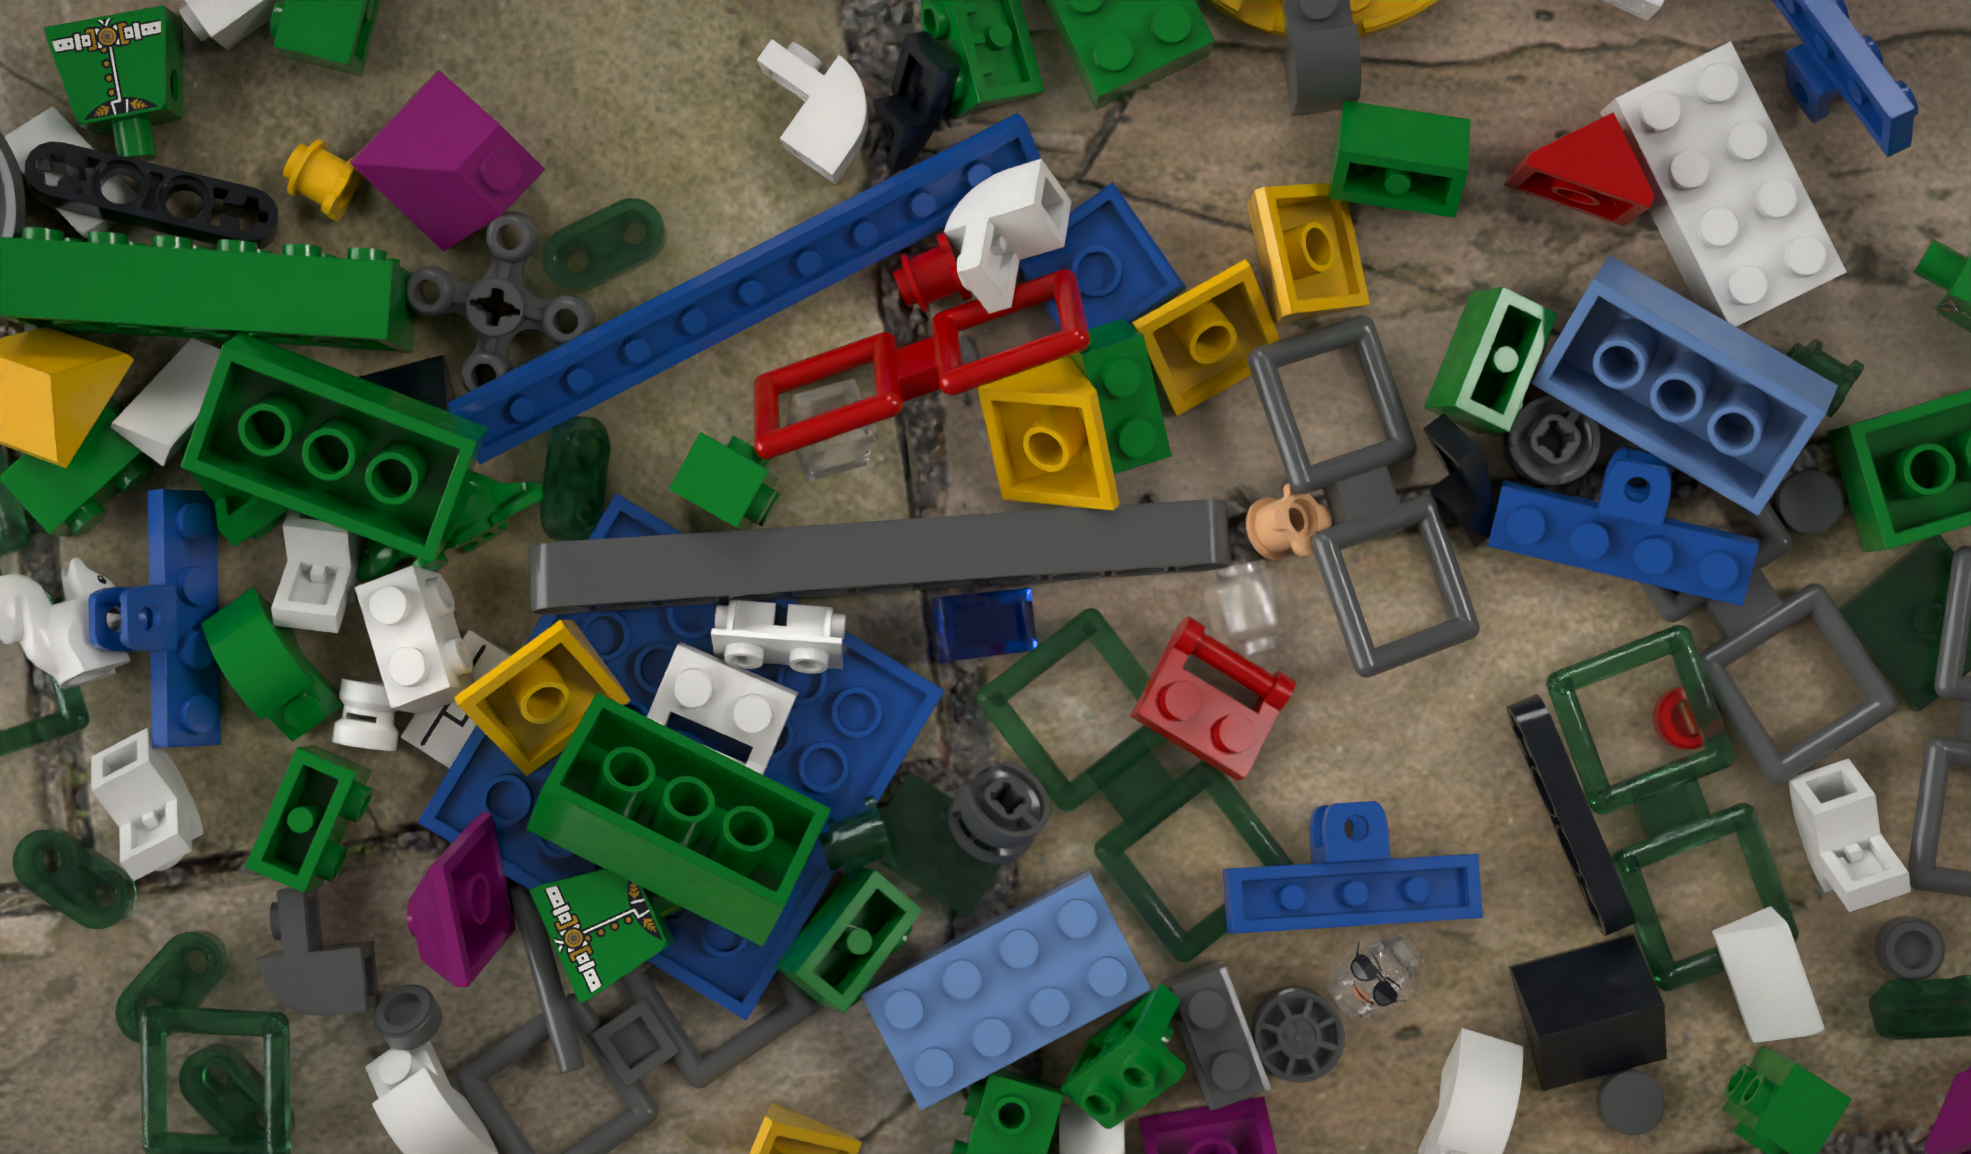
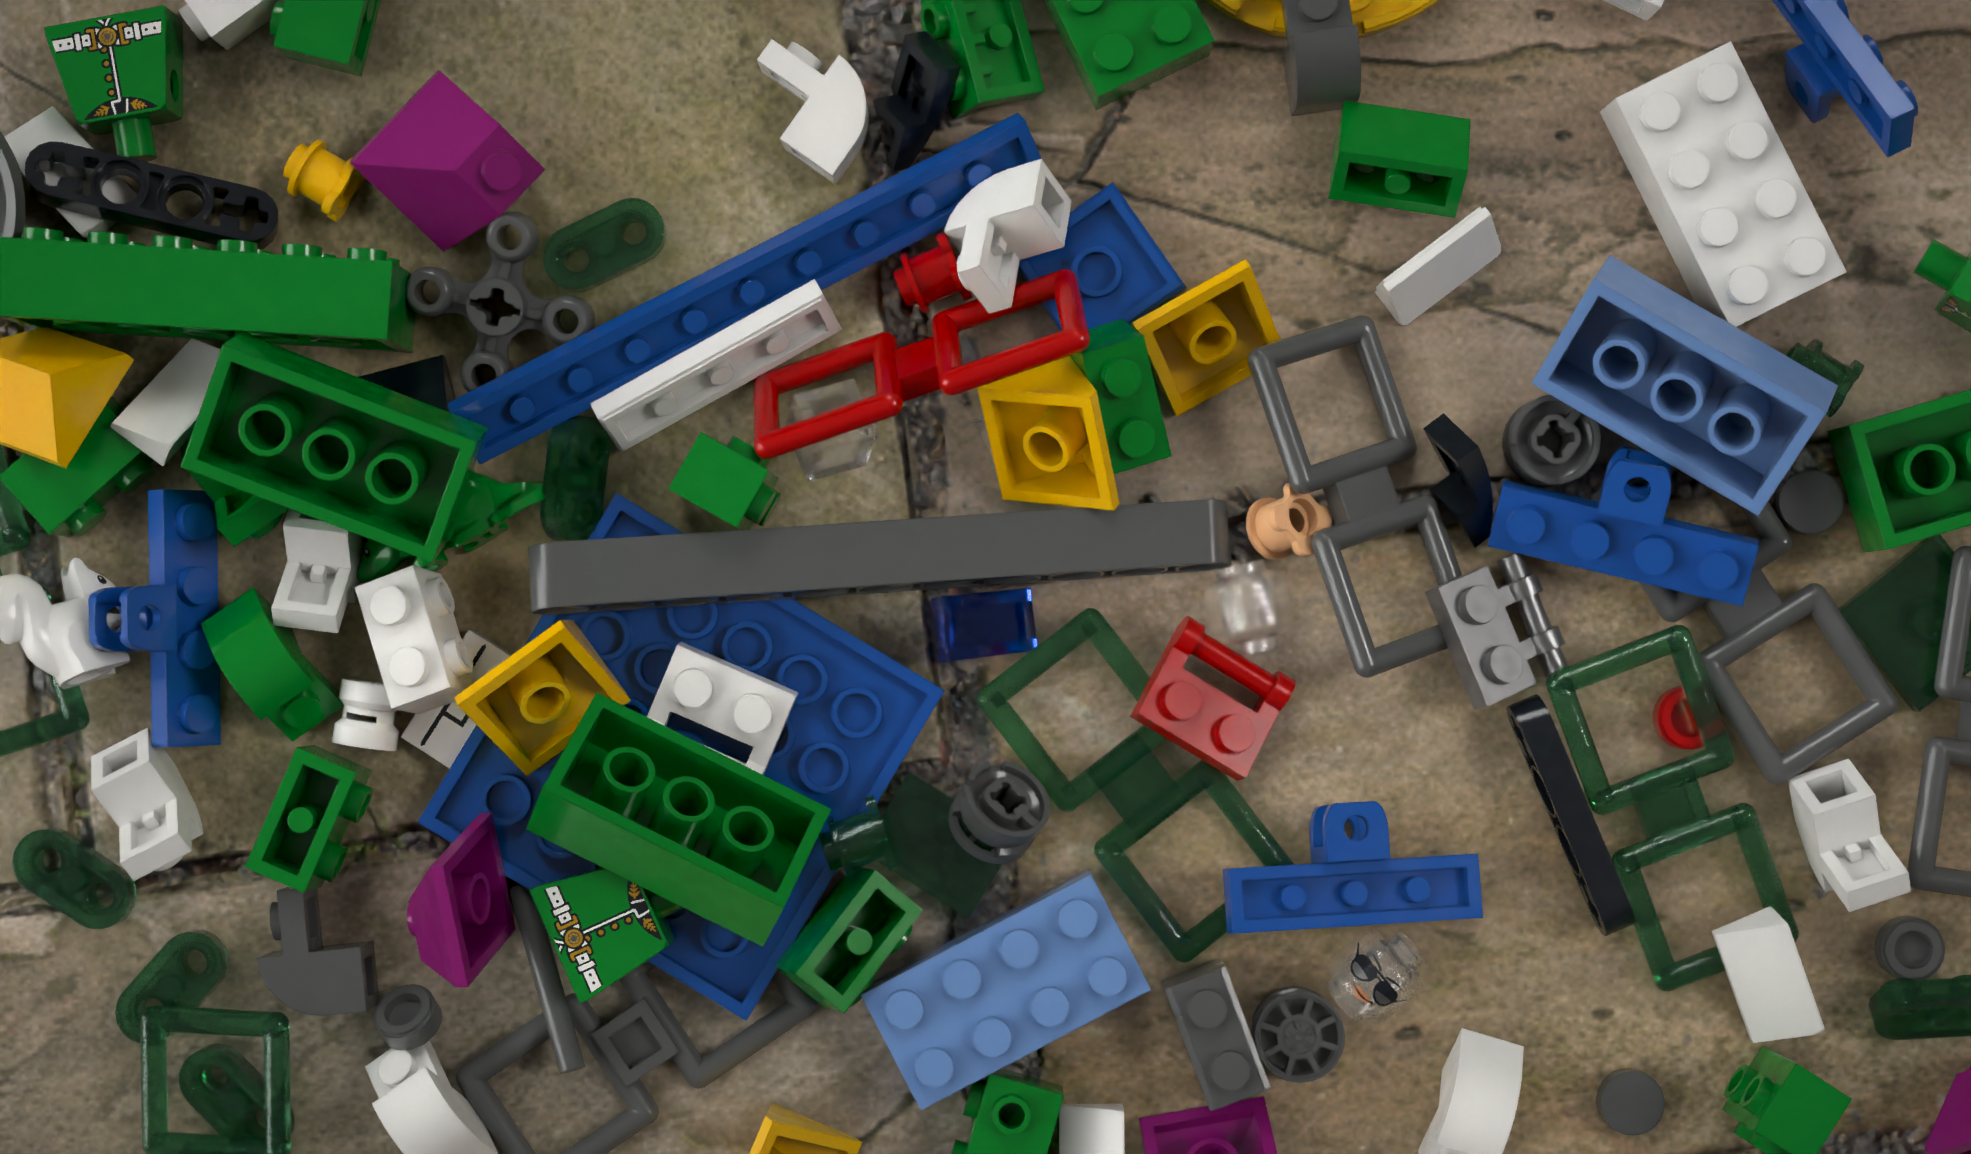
white hinge [711,599,846,674] -> none
green bracket [1060,983,1186,1129] -> none
yellow slope [1247,183,1371,326] -> none
green brick [1424,287,1558,434] -> none
red slope [1504,112,1655,226] -> none
black slope [1509,934,1667,1091] -> none
none -> white tile [590,279,842,452]
none -> white slope [1375,207,1501,326]
none -> flat silver plate [1425,553,1570,710]

